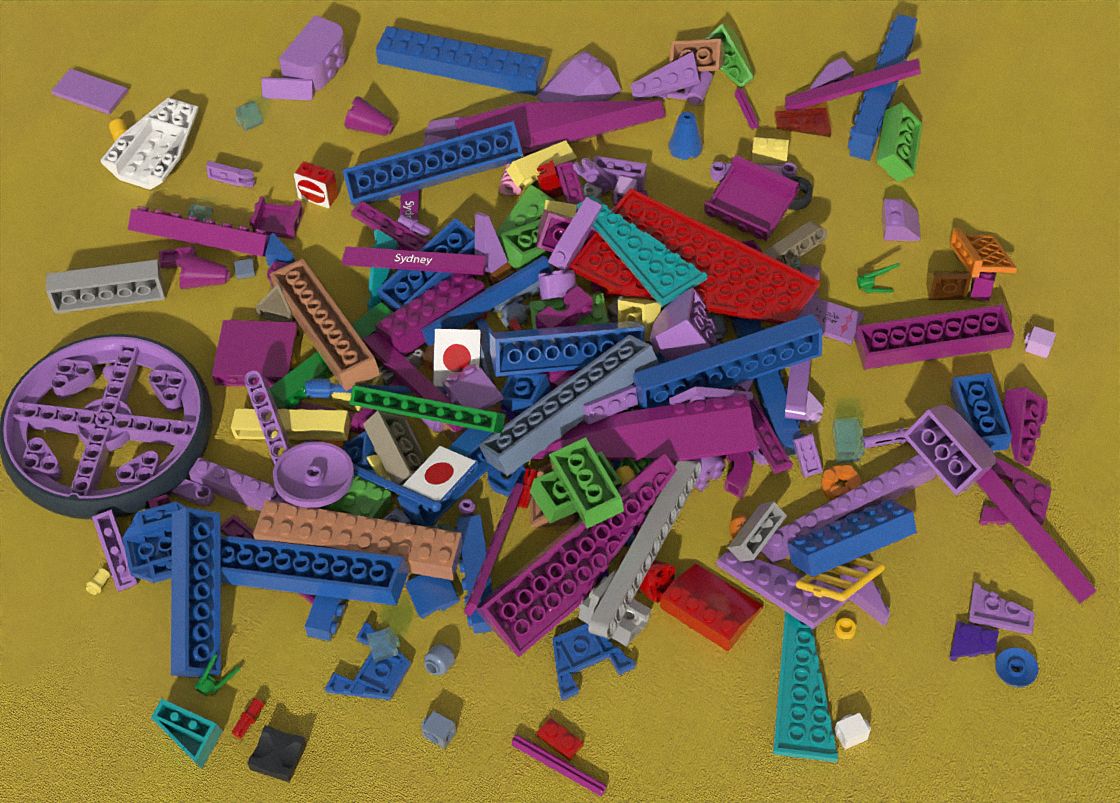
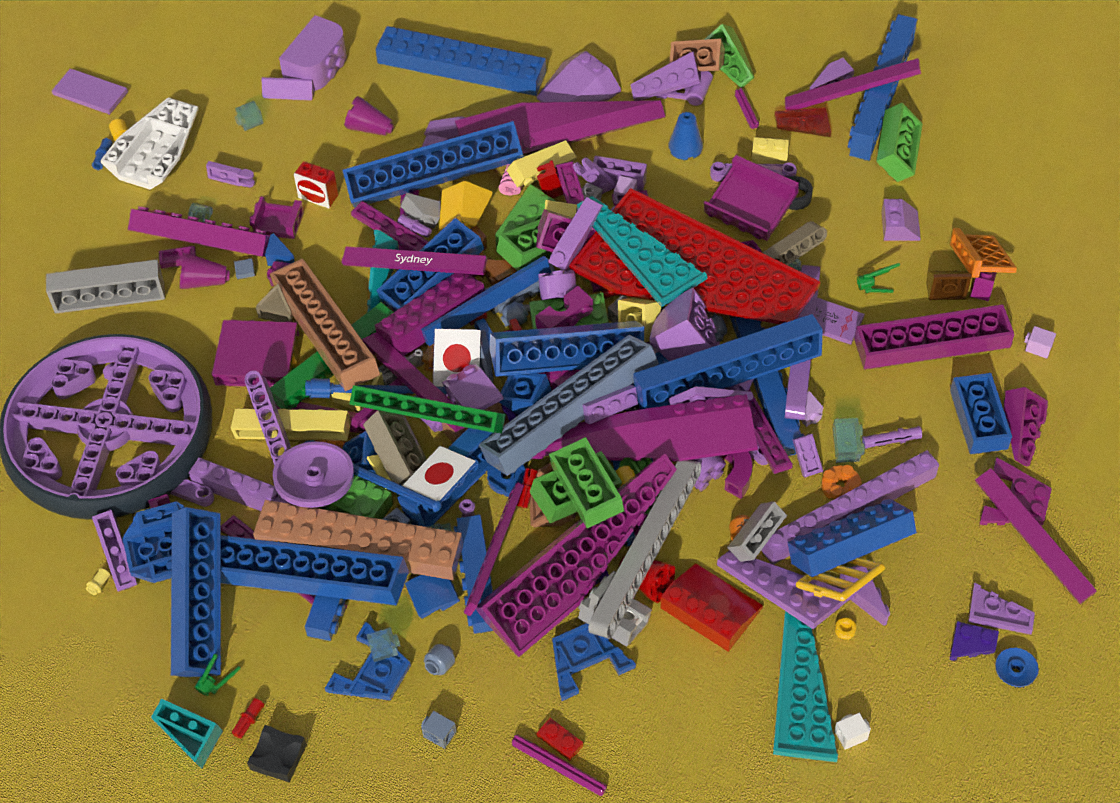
medium lavender slope [475,212,508,273] -> none
medium lavender brick [903,405,996,495] -> none
none -> blue pin [92,138,113,170]
none -> light grey slope [401,193,441,228]
none -> yellow slope [439,181,492,230]

